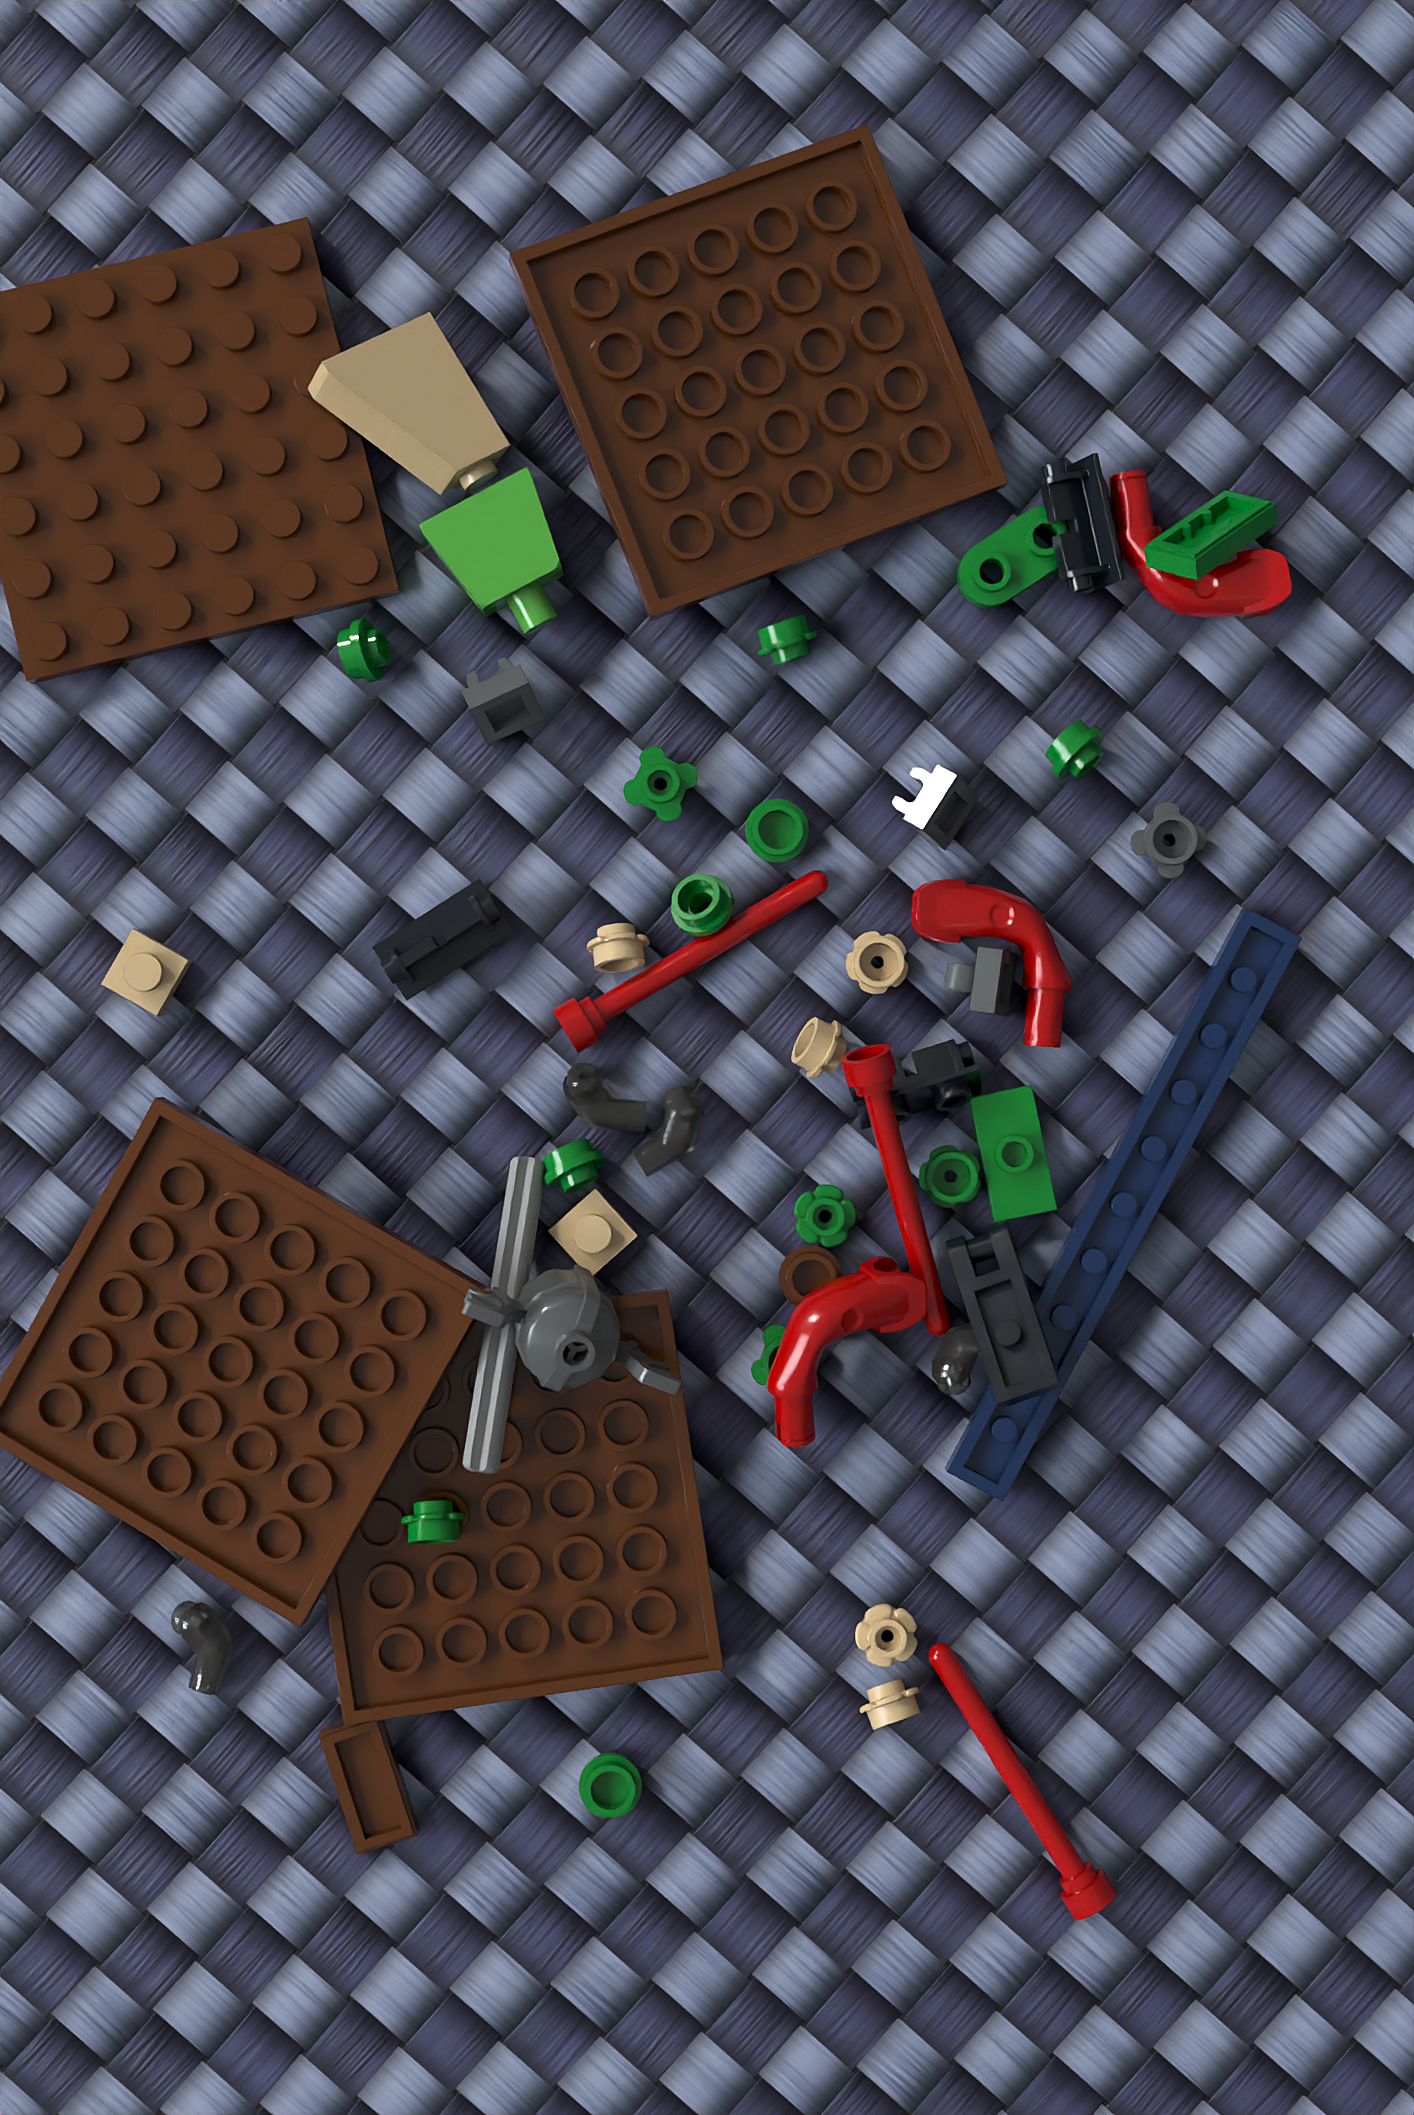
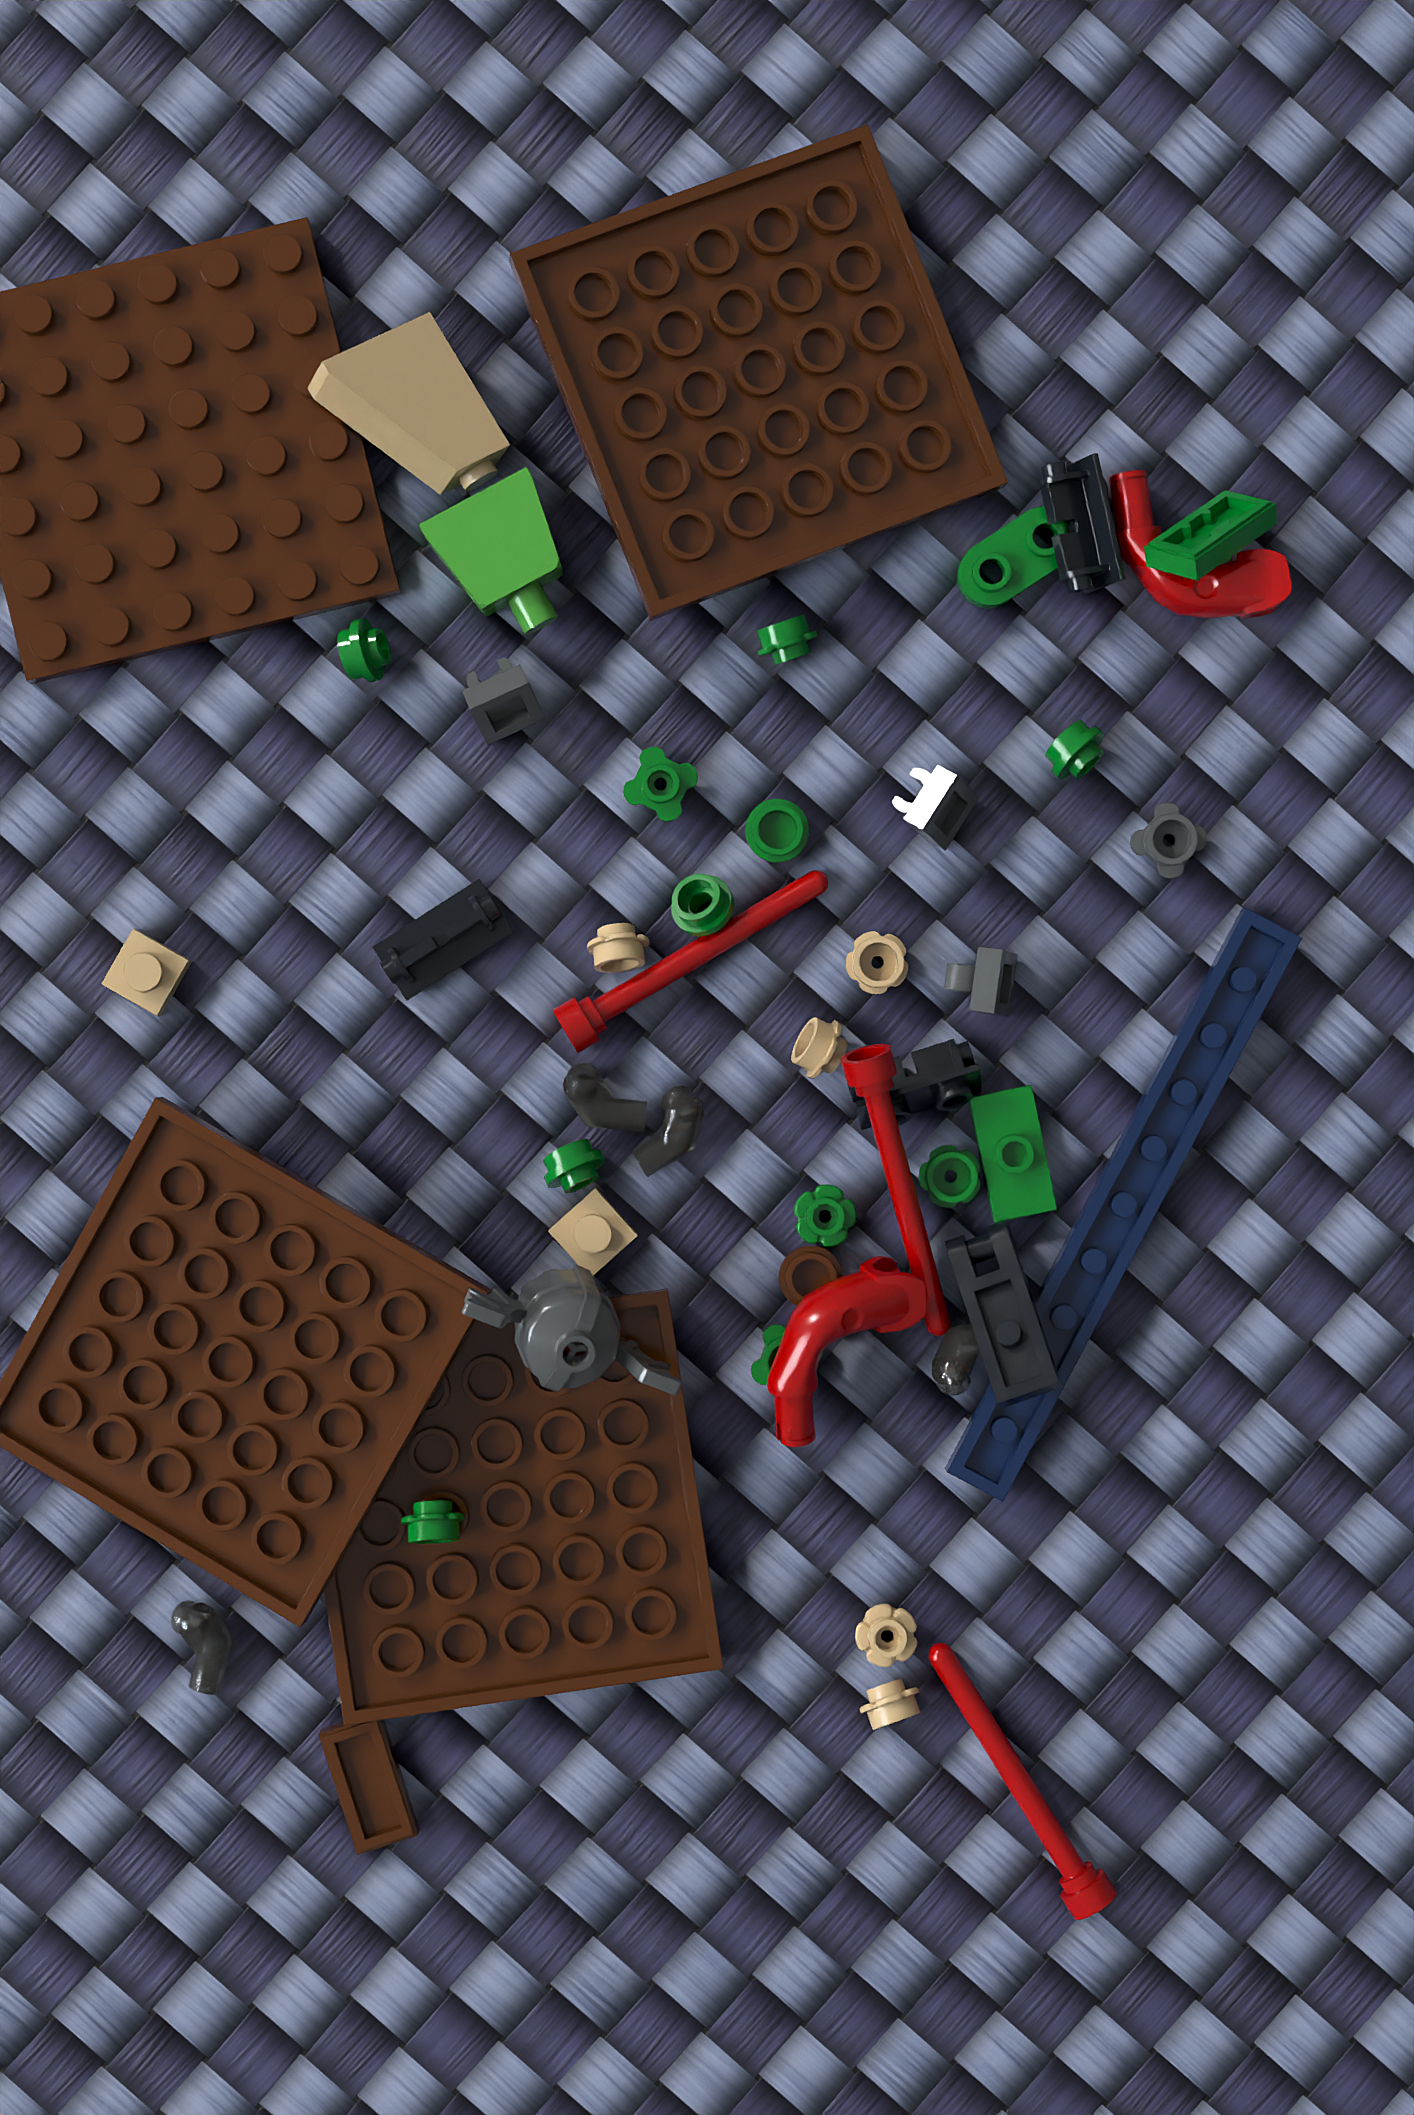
light grey axle [462,1156,546,1474] -> none
green plate [579,1753,642,1818] -> none
red piece [911,879,1072,1048] -> none

